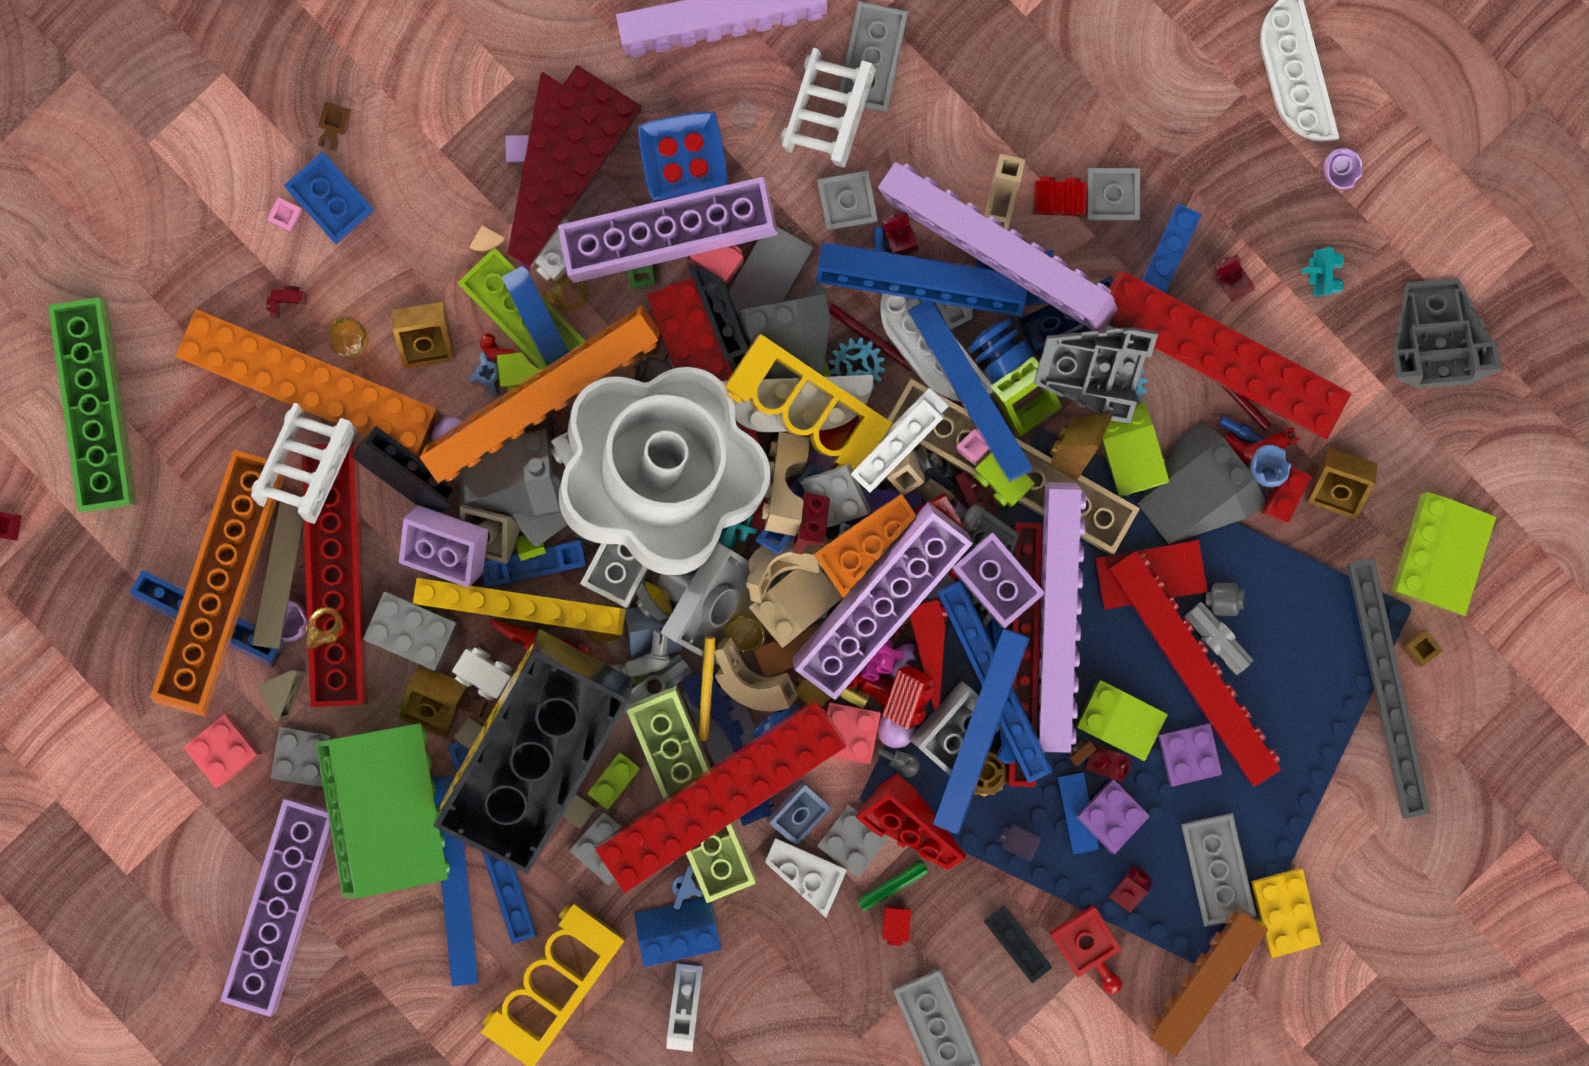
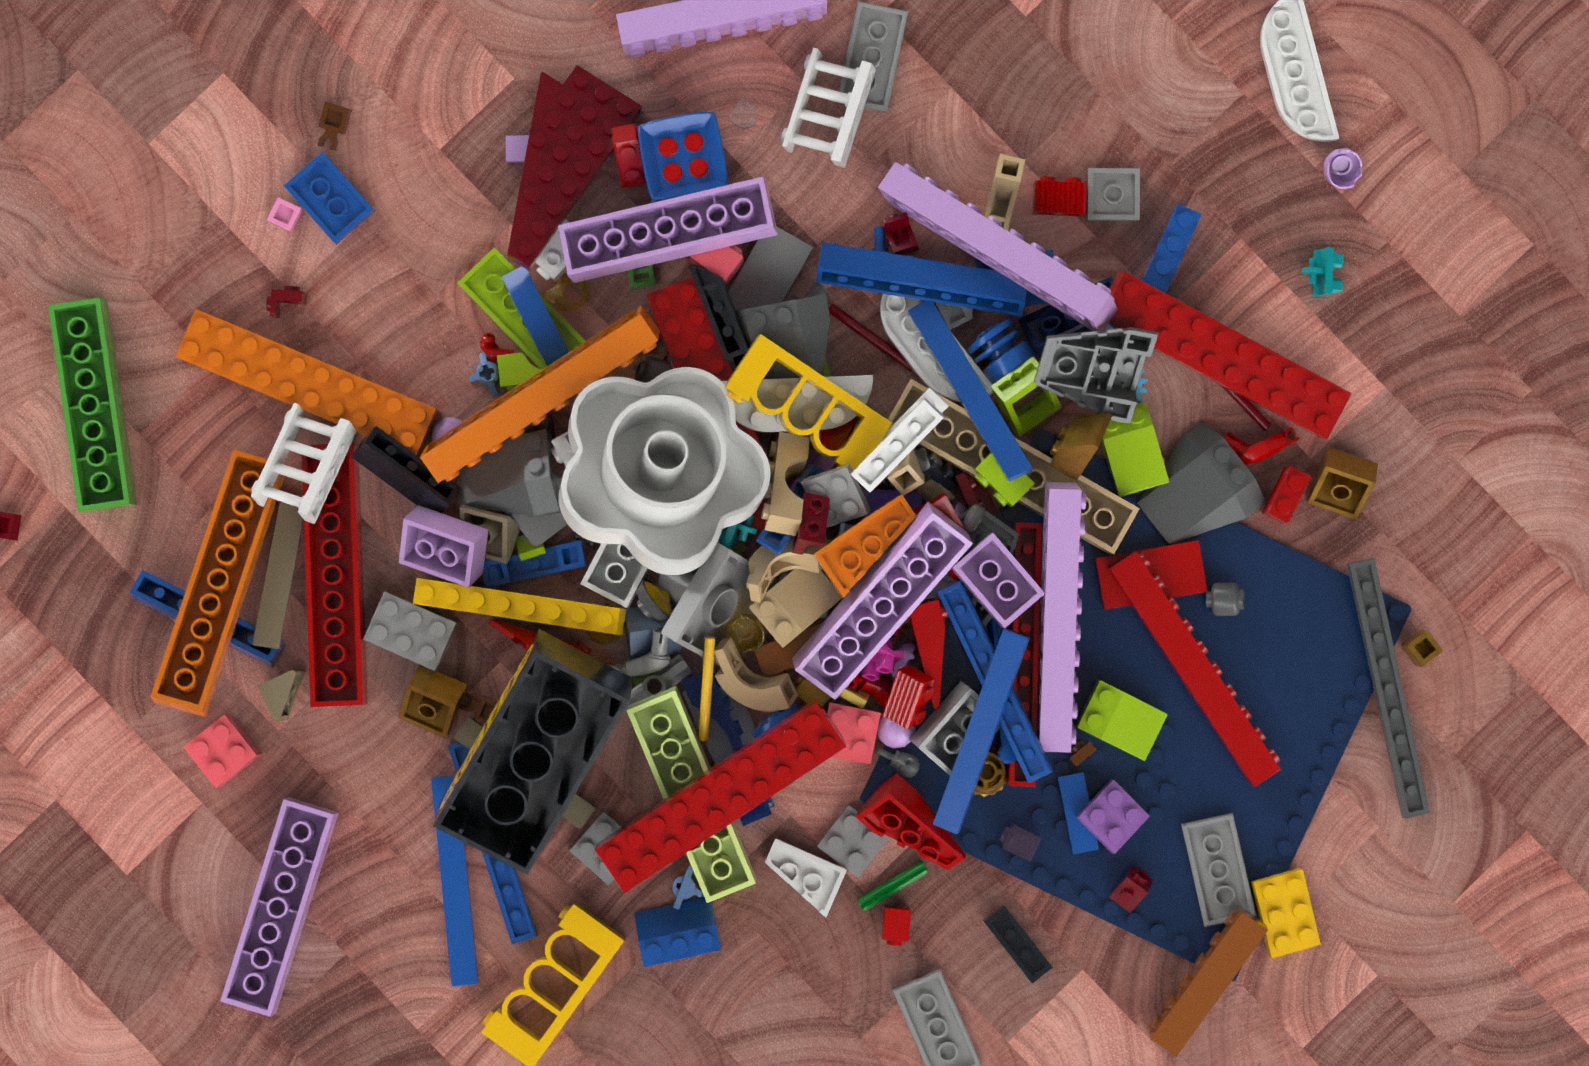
light grey plate [270,727,332,787] -> none
lavender hair [282,600,308,642] -> none
clear yellow piece [306,607,342,649] -> none
bright green brick [316,723,450,899] -> none
clear yellow hair [328,317,369,359] -> none
pearl gold slope [392,302,455,369] -> none
white brick [452,647,513,701] -> none
light nougat tile [469,225,505,252] -> none
lime brick [587,751,642,810] -> none
white slope [667,964,703,1052] -> none
sand blue slope [767,780,832,846] -> none
light grey plate [817,170,878,232] -> none
medium azure gear [829,338,885,390] -> none
bright pink plate [956,429,991,467] -> none
red plate [1049,905,1122,995] -> none
dark red bracket [1085,745,1131,782] -> none
medium lavender plate [1158,723,1222,786] -> none
light grey piece [1184,602,1254,675] -> none
dark red bracket [1215,255,1254,302] -> none
blue bar [1218,415,1265,443] -> none
medium blue hair [1250,445,1291,487] -> none
lime slope [1390,492,1496,616] -> none
dark grey wedge [1392,278,1502,389] -> none
none -> red brick [611,124,646,188]

